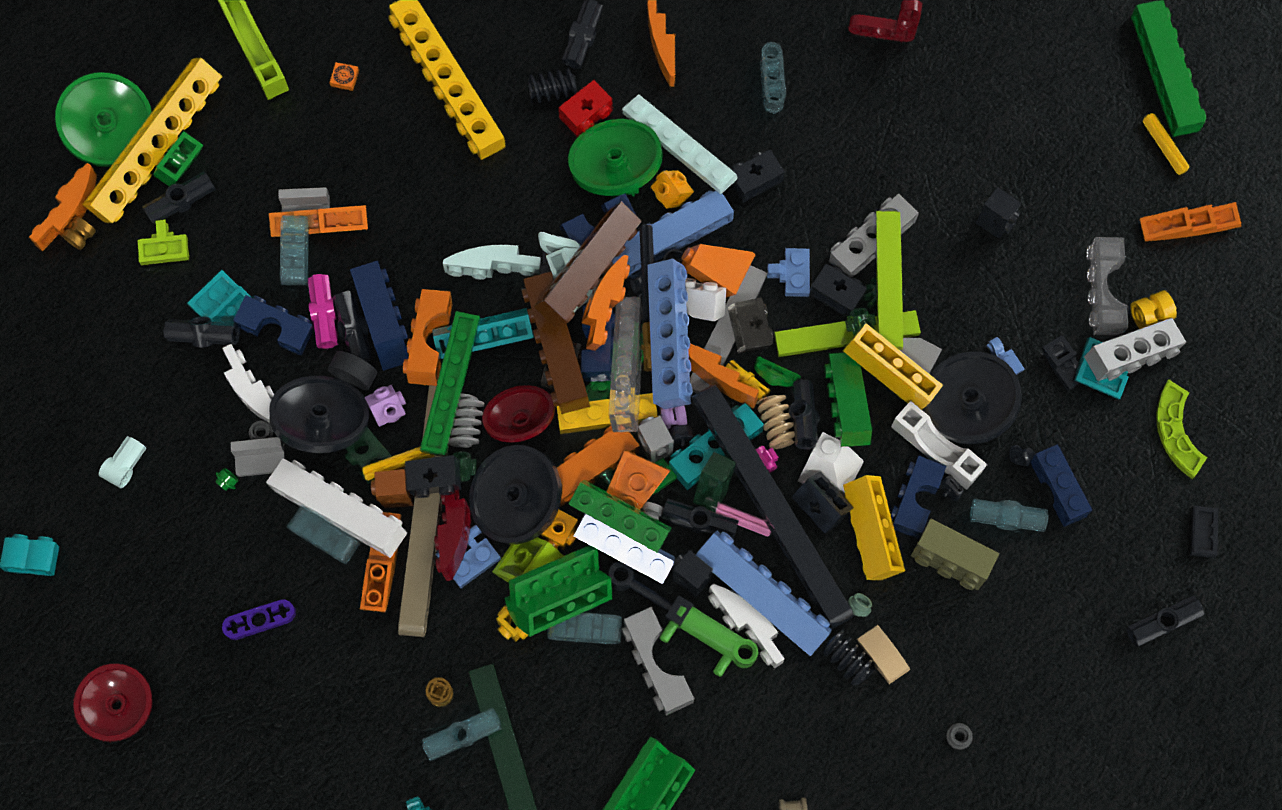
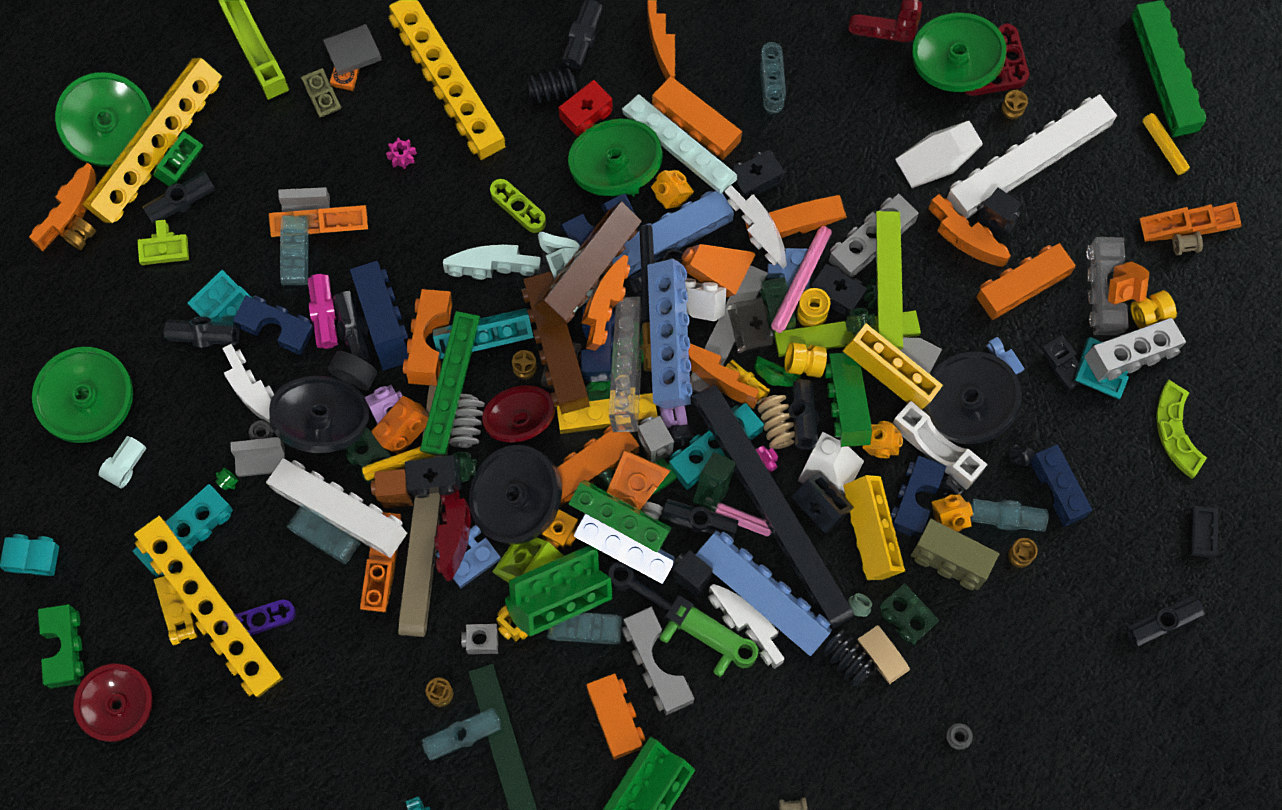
none -> green dish [32,347,133,443]
none -> green arch [38,605,84,688]
none -> teal brick [133,484,233,578]
none -> yellow brick [134,516,283,697]
none -> yellow plate [154,572,198,646]
none -> olive slope [301,68,341,117]
none -> dark grey slope [323,24,382,76]
none -> orange brick [371,396,429,454]
none -> dark pink gear [386,138,416,169]
none -> light grey brick [462,624,498,654]
none -> lime beam [490,179,546,233]
none -> pearl gold wheel [512,350,537,379]
none -> orange brick [586,674,645,760]
none -> orange brick [652,76,742,160]
none -> white slope [724,185,787,269]
none -> orange slope [745,195,847,245]
none -> clear green brick [760,277,796,335]
none -> bright pink axle [771,226,831,333]
none -> yellow wheel [784,342,827,378]
none -> yellow wheel [796,288,831,327]
none -> light orange brick [863,421,903,458]
none -> clear green brick [880,583,939,645]
none -> white piece [895,121,983,188]
none -> green dish [913,13,1006,92]
none -> orange slope [929,194,1011,267]
none -> light orange brick [932,494,973,532]
none -> white brick [947,95,1117,219]
none -> dark red beam [965,24,1029,96]
none -> orange brick [977,243,1076,320]
none -> pearl gold wheel [1001,90,1028,119]
none -> pearl gold wheel [1008,538,1038,568]
none -> orange brick [1108,261,1149,305]
none -> dark tan bush [1172,231,1203,255]

